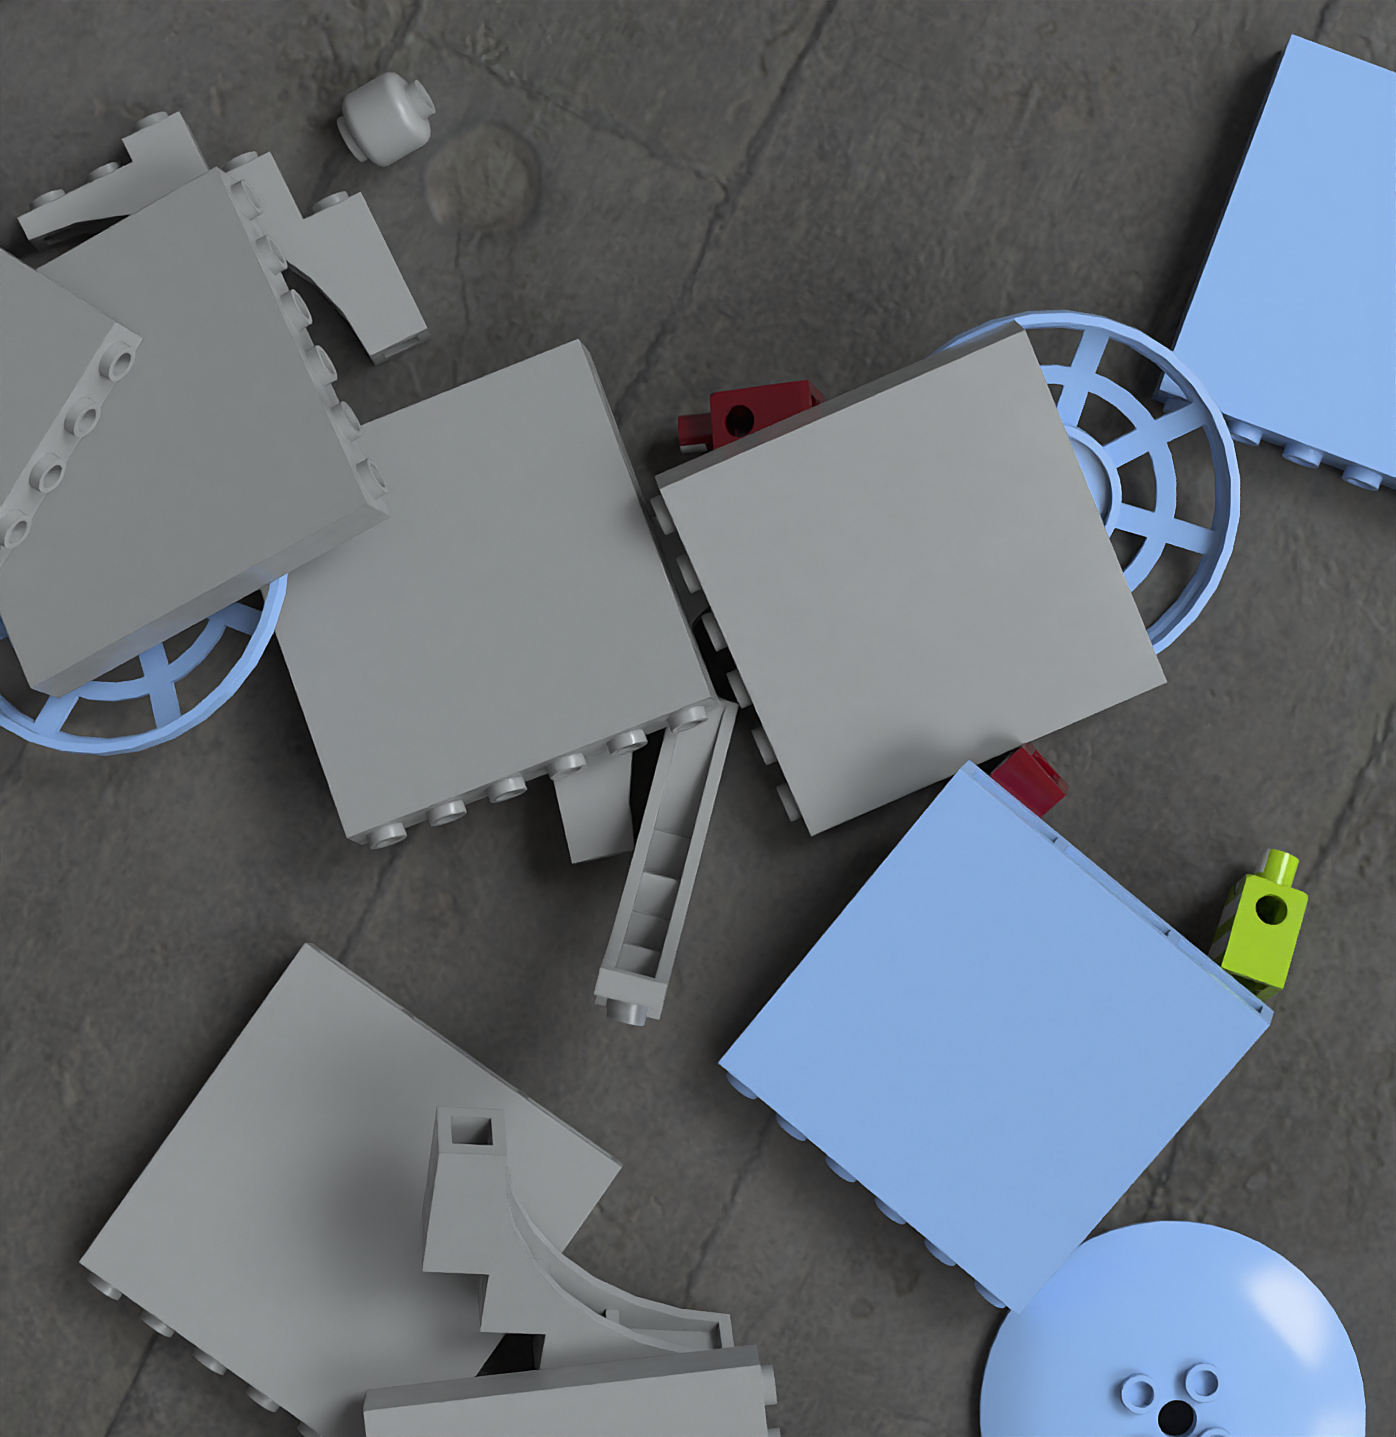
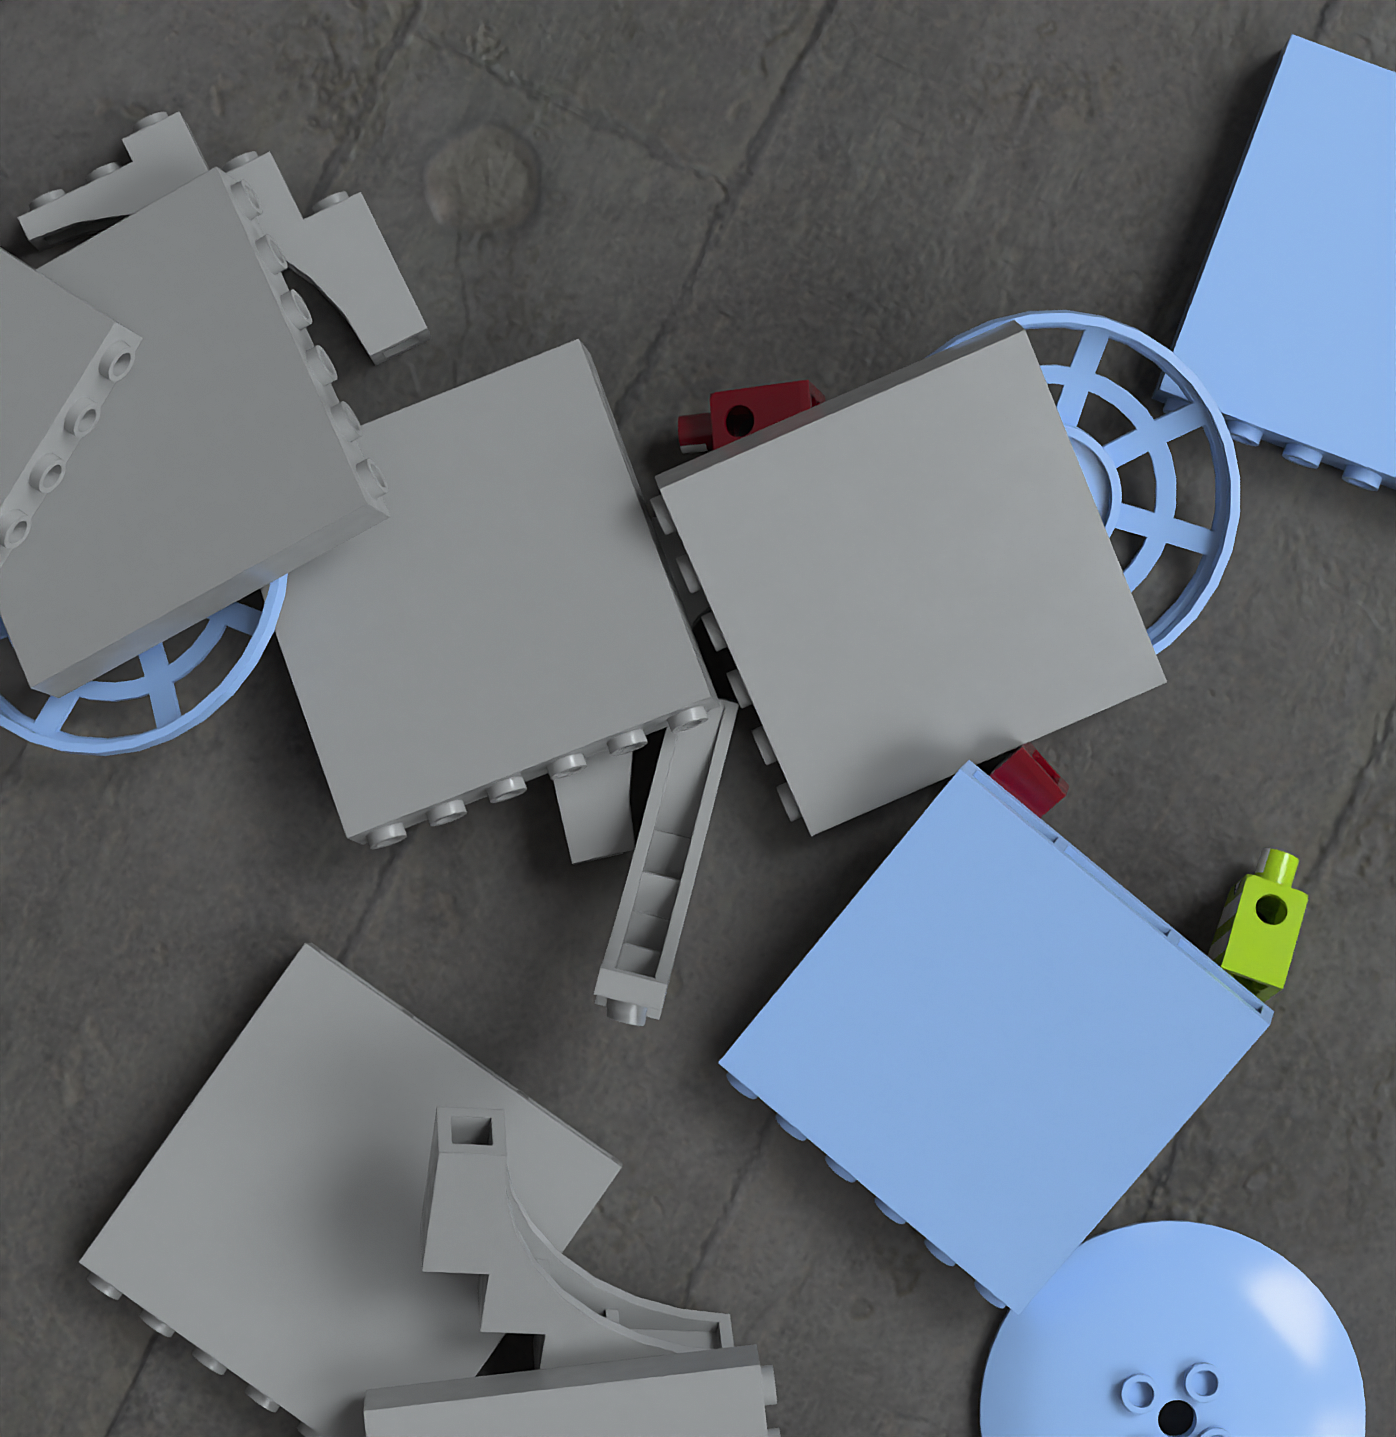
light grey head [337,71,436,167] -> none

